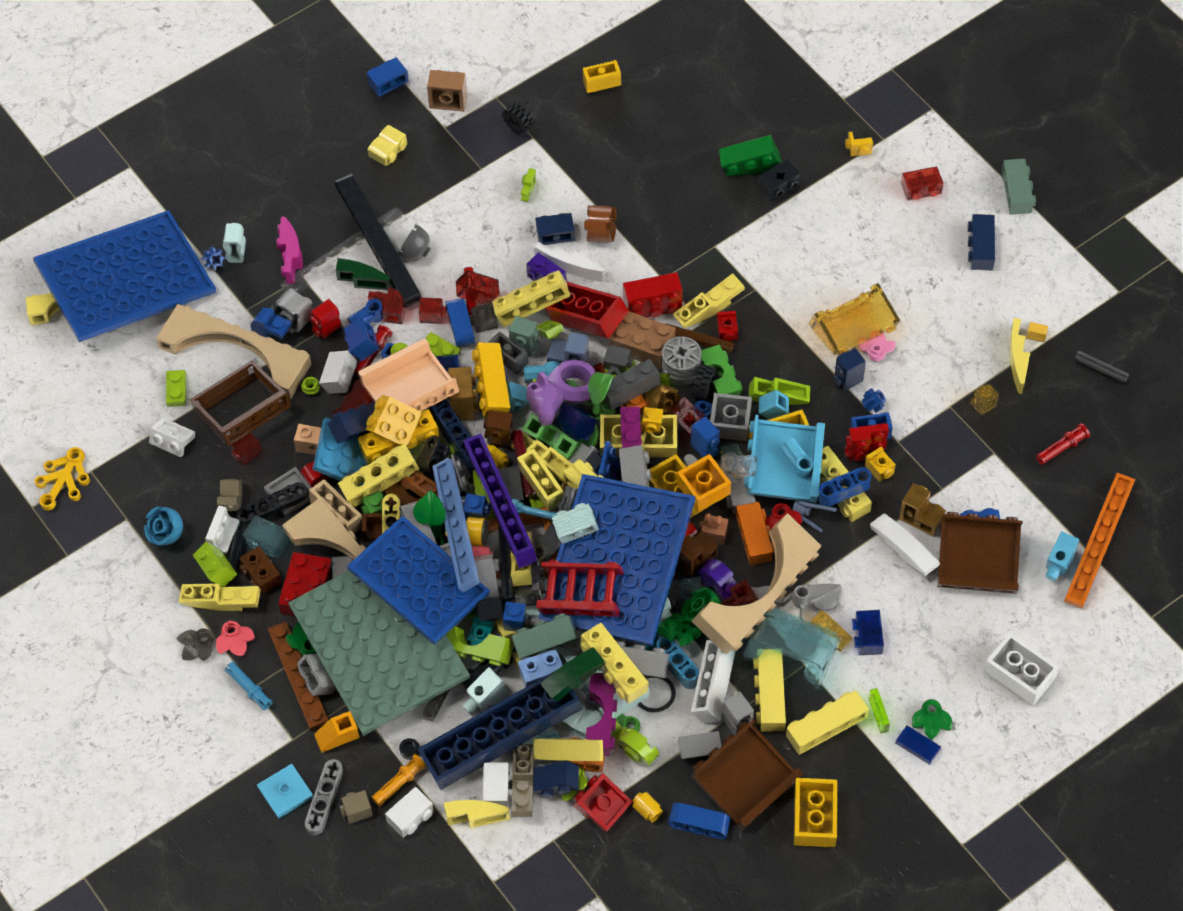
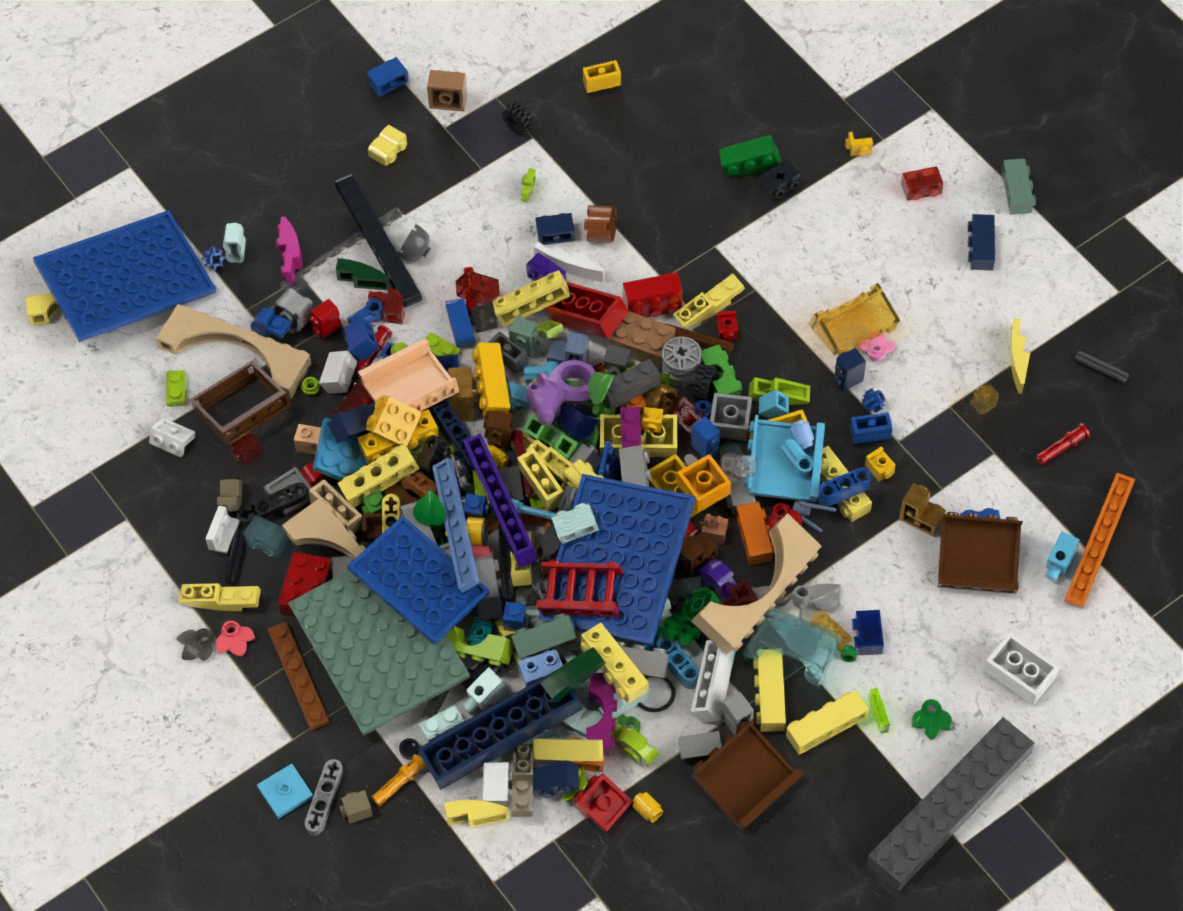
yellow plant [34,447,90,511] -> none
dark azure cylinder [144,507,183,545] -> none
lime brick [193,541,237,587] -> none
dark azure pin [225,662,273,710] -> none
reddish brown brick [239,546,282,595] -> none
green plate [286,622,316,655] -> none
light grey brick [297,654,336,696] -> none
light orange slope [314,711,359,753] -> none
white brick [385,787,434,838] -> none
clear red brick [419,297,447,324] -> none
blue beam [668,803,731,839] -> none
yellow brick [794,778,837,847] -> none
red plate [844,423,889,461] -> none
white slope [870,513,940,576] -> none
clear blue tile [895,725,941,765] -> none
yellow slope [1026,322,1048,342] -> none
none -> light aqua brick [419,705,464,744]
none -> light blue brick [790,419,815,449]
none -> green hinge [840,645,857,662]
none -> dark grey brick [867,717,1035,892]

